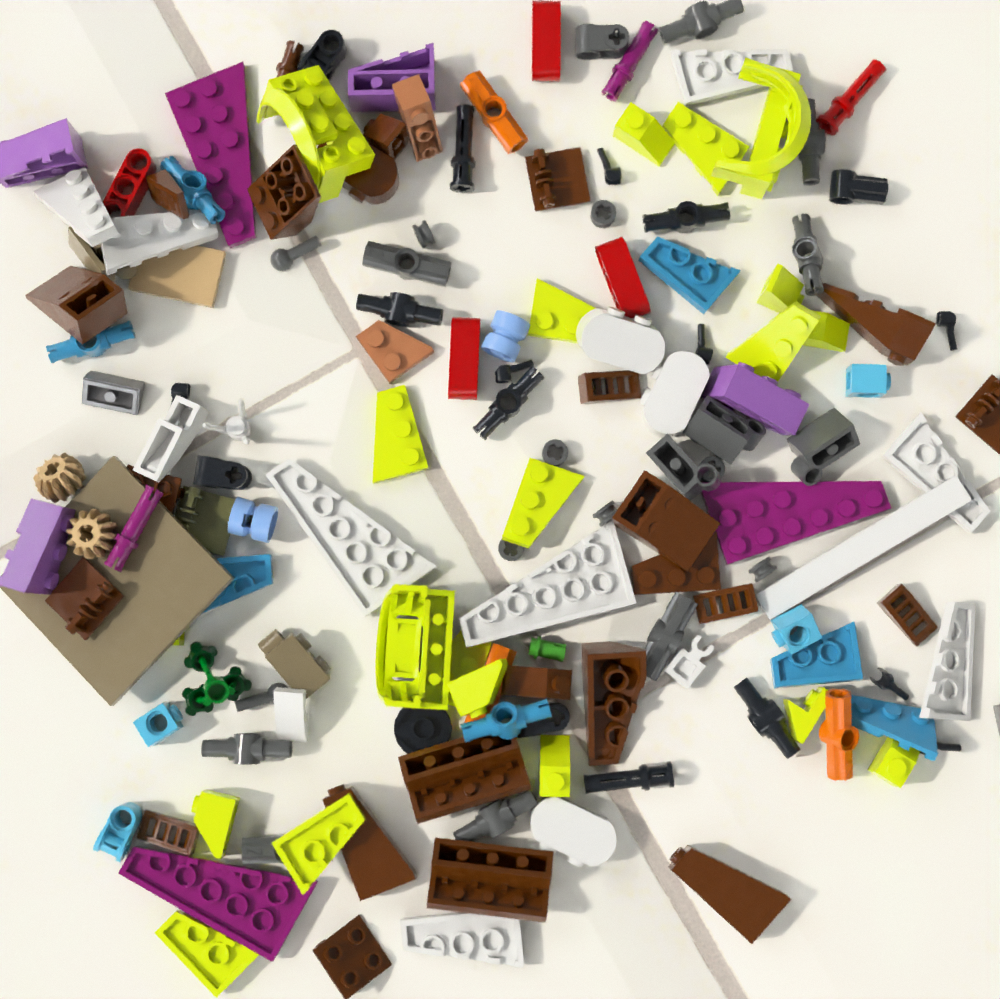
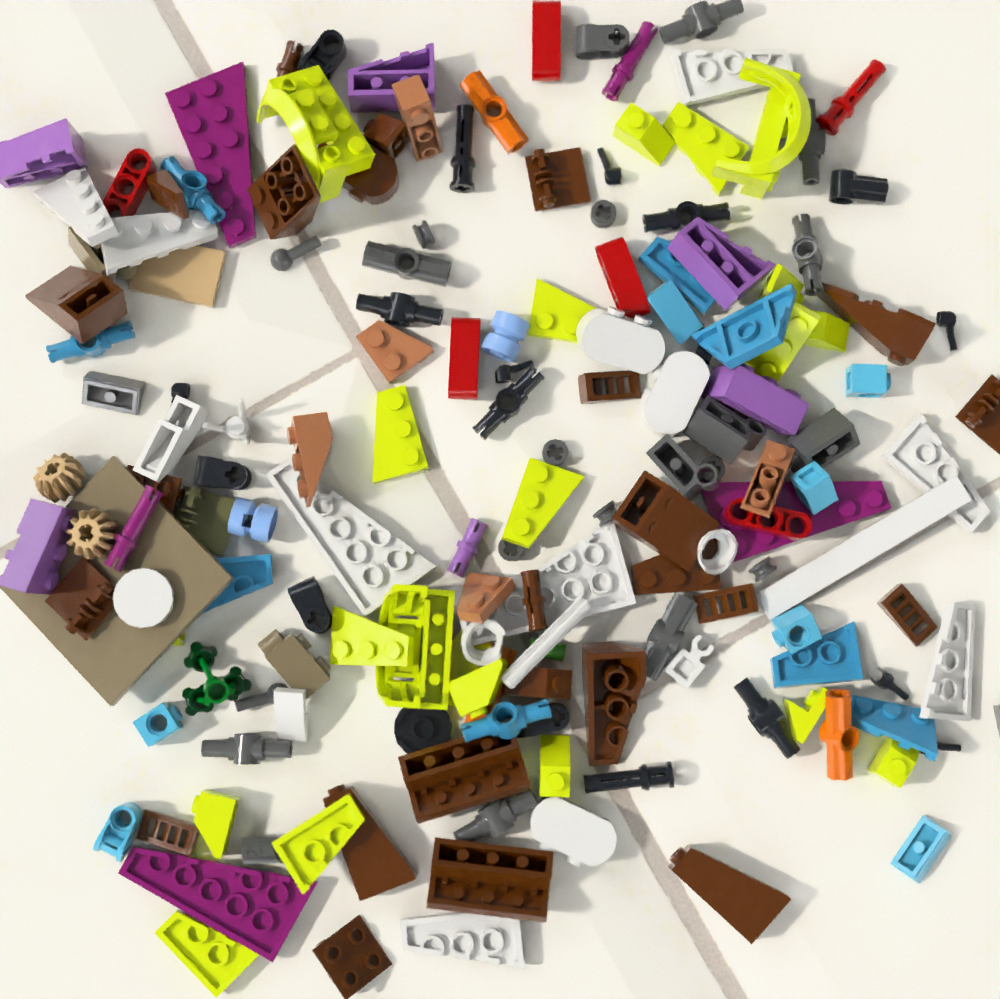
none -> white tile [113,568,174,628]
none -> nougat slope [287,412,333,508]
none -> black piece [287,576,332,634]
none -> neon yellow wing [330,606,414,667]
none -> medium lavender pin [447,518,488,578]
none -> nougat wing [456,572,516,624]
none -> white piece [461,618,506,666]
none -> white axle [500,597,591,689]
none -> reddish brown pin [520,569,548,631]
none -> medium azure slope [647,279,703,345]
none -> medium lavender wedge [667,217,776,311]
none -> dark azure wing [692,283,797,370]
none -> white piece [697,529,738,575]
none -> red beam [724,498,812,541]
none -> nougat slope [740,440,795,518]
none -> medium azure brick [790,461,838,515]
none -> medium azure slope [890,815,951,884]

